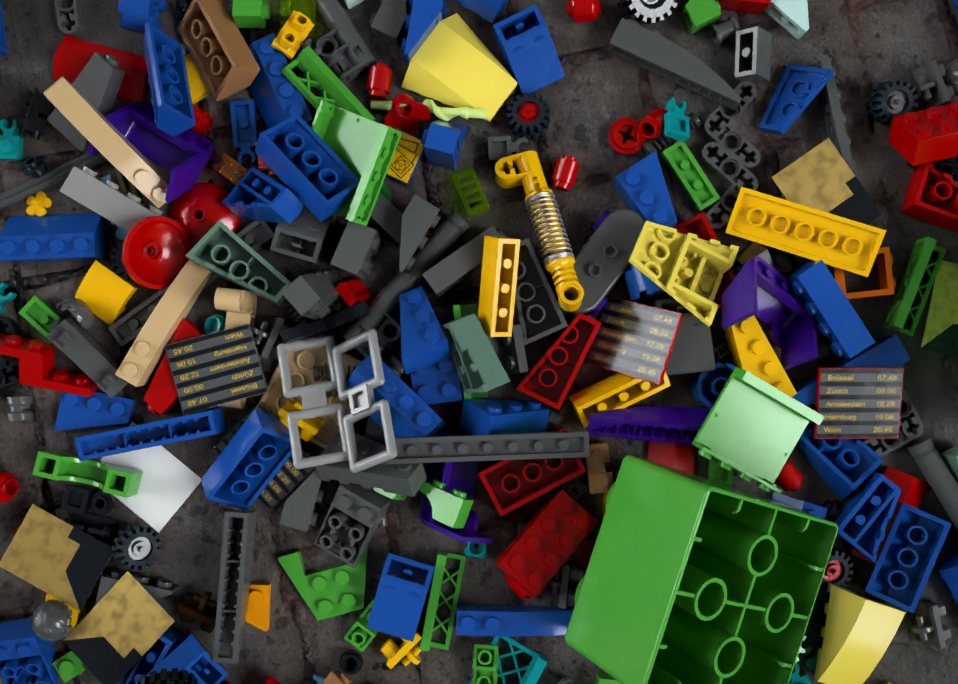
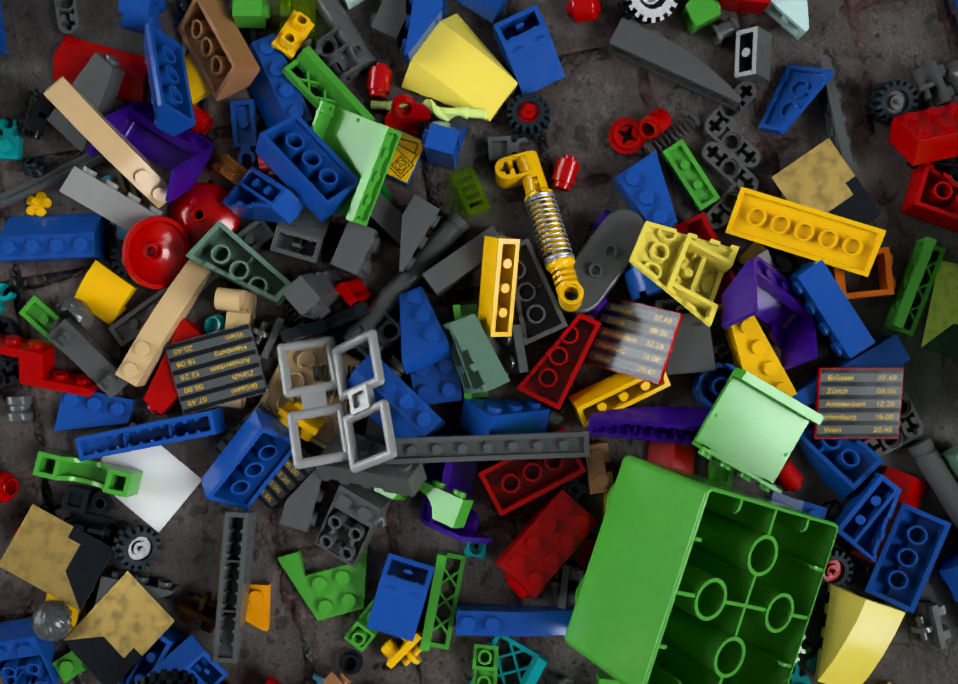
teal plate [664,97,690,142] -> none

